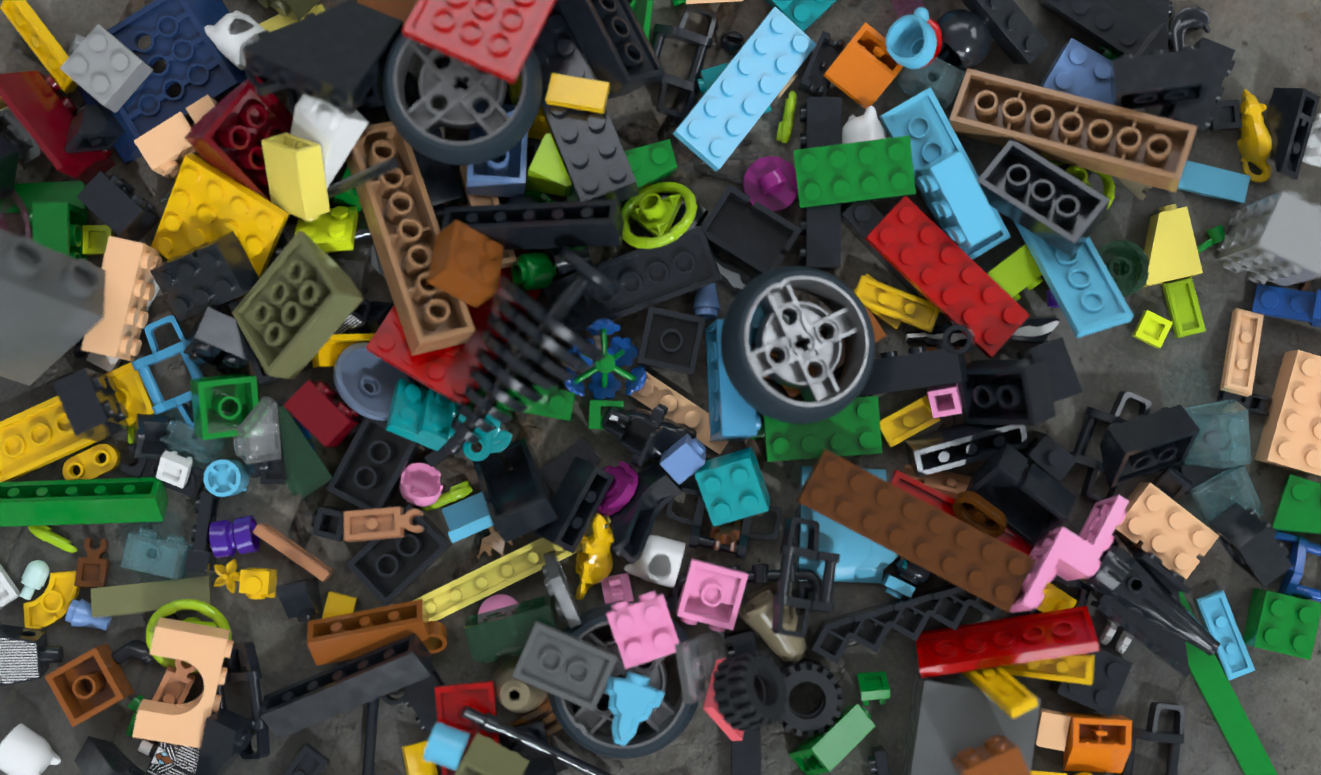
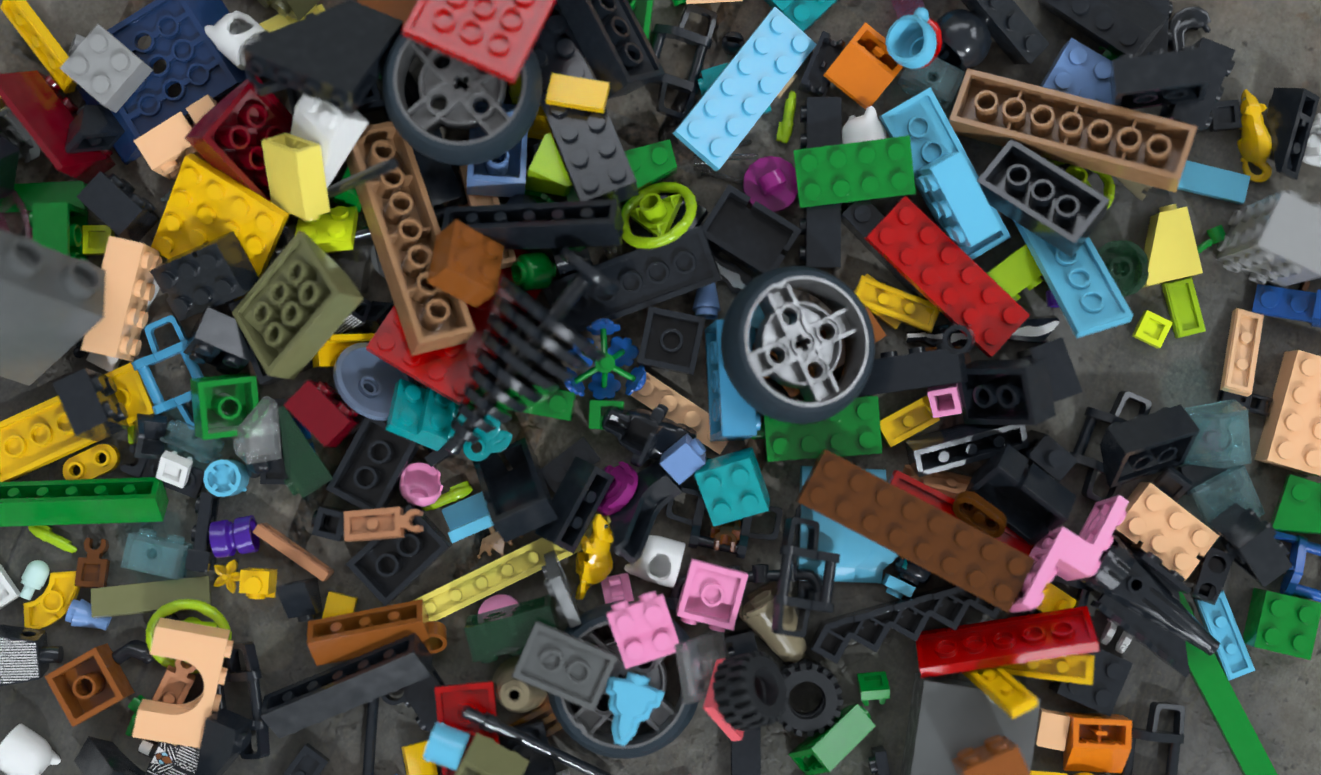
none -> black leg [1191,547,1235,605]

